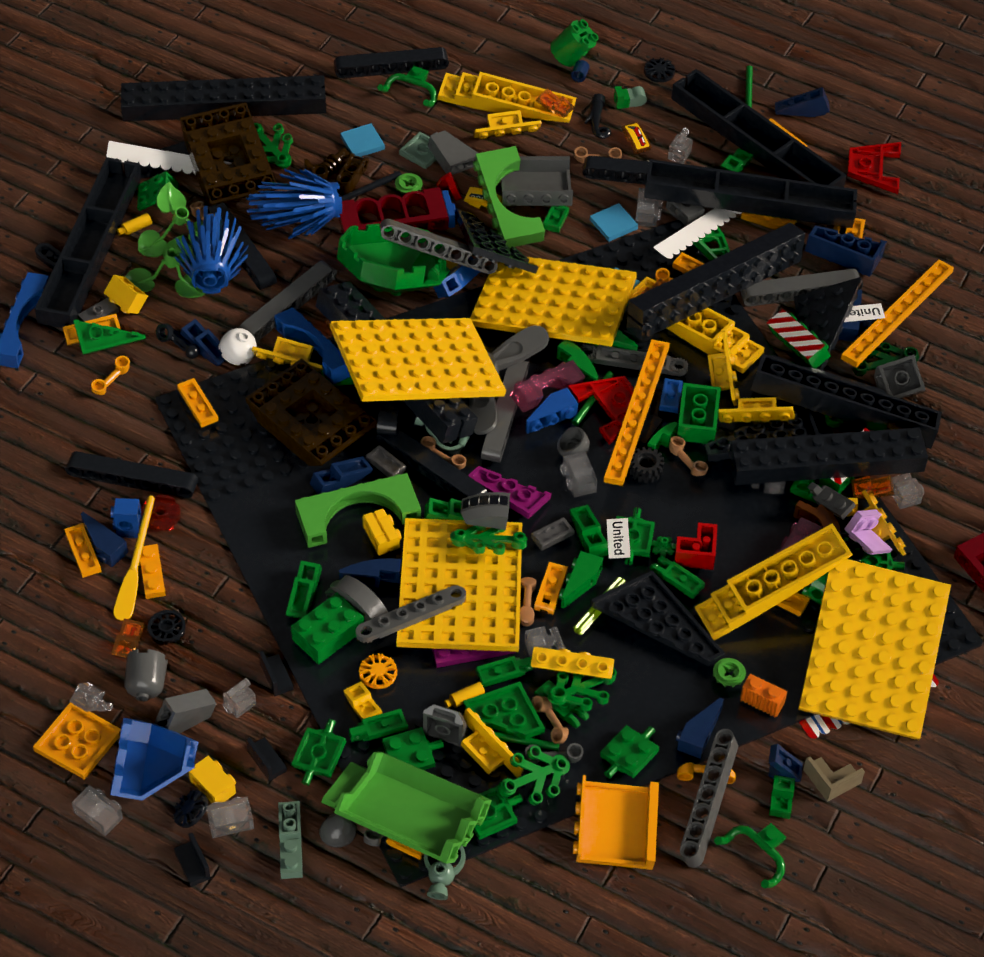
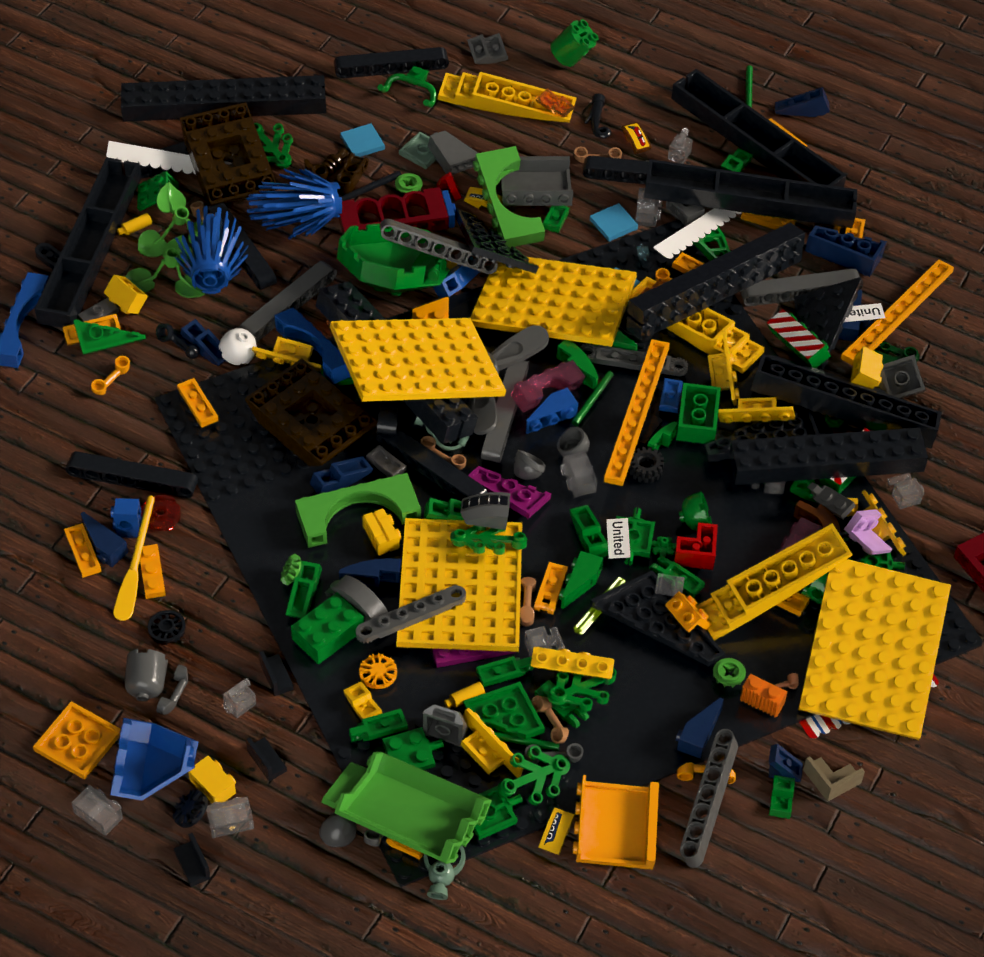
clear brick [69,683,113,712] -> none
clear orange slope [111,618,145,658] -> none
dark grey slope [155,689,217,734] -> none
sand green slope [278,801,303,879] -> none
green plate [291,719,347,786] -> none
yellow bracket [473,110,542,139] -> none
flat silver plate [531,517,575,551] -> none
red wing [568,376,634,445] -> none
dark blue beam [571,60,590,82] -> none
green plate [600,725,659,779] -> none
leg [614,86,647,109] -> none
black wheel [644,57,675,83] -> none
medium nougat bar [669,436,708,476] -> none
green piece [714,823,786,888] -> none
red wing [847,142,901,194] -> none
clear orange slope [851,475,895,498] -> none
none -> dark grey bar [156,664,188,715]
none -> bright green gear [281,554,301,585]
none -> light orange wing [412,297,449,319]
none -> dark grey slope [467,33,508,64]
none -> dark grey hat [513,450,545,480]
none -> yellow slope [538,807,575,855]
none -> clear light blue plate [637,243,650,261]
none -> clear panel [655,573,685,596]
none -> light orange bracket [665,591,712,632]
none -> green cylinder [679,491,712,531]
none -> nougat hand [775,673,799,689]
none -> yellow brick [850,346,883,389]

